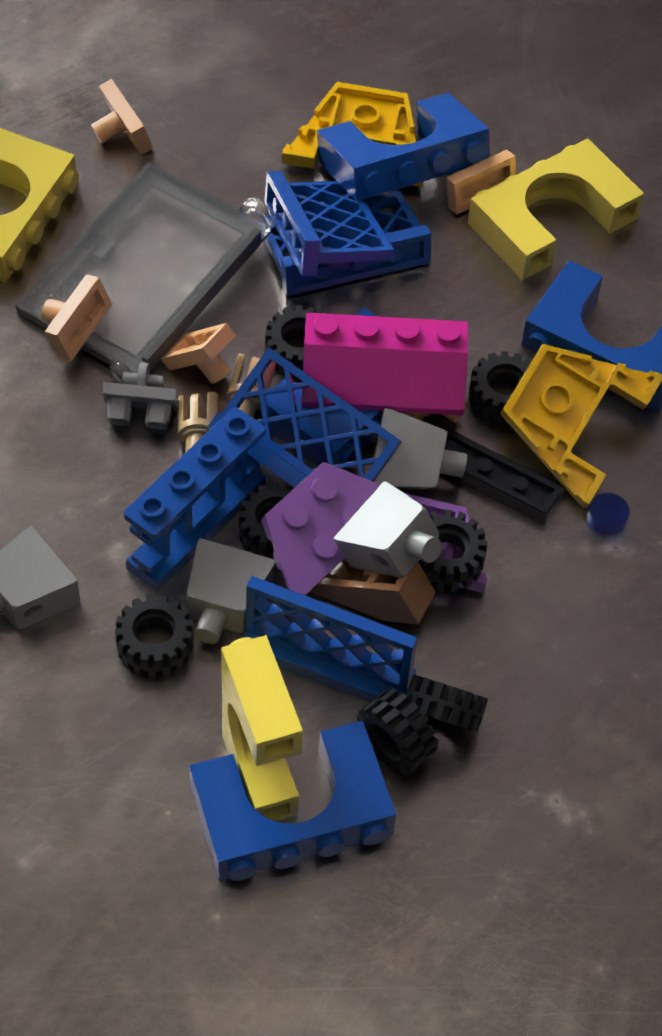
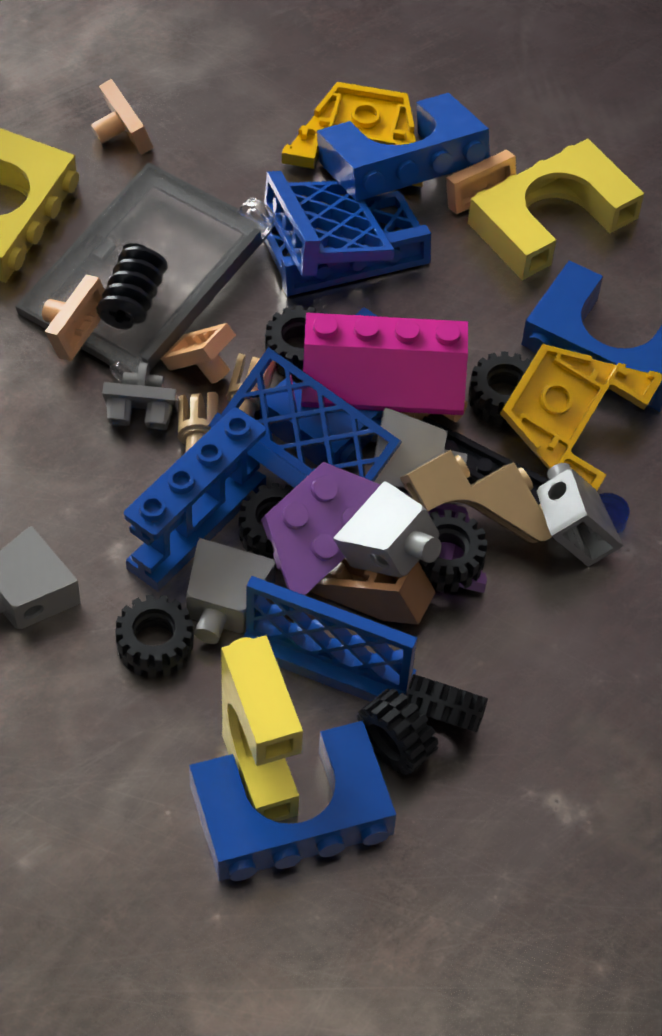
none -> black piece [96,243,168,330]
none -> tan arch [400,450,552,543]
none -> light grey torso [537,463,623,567]

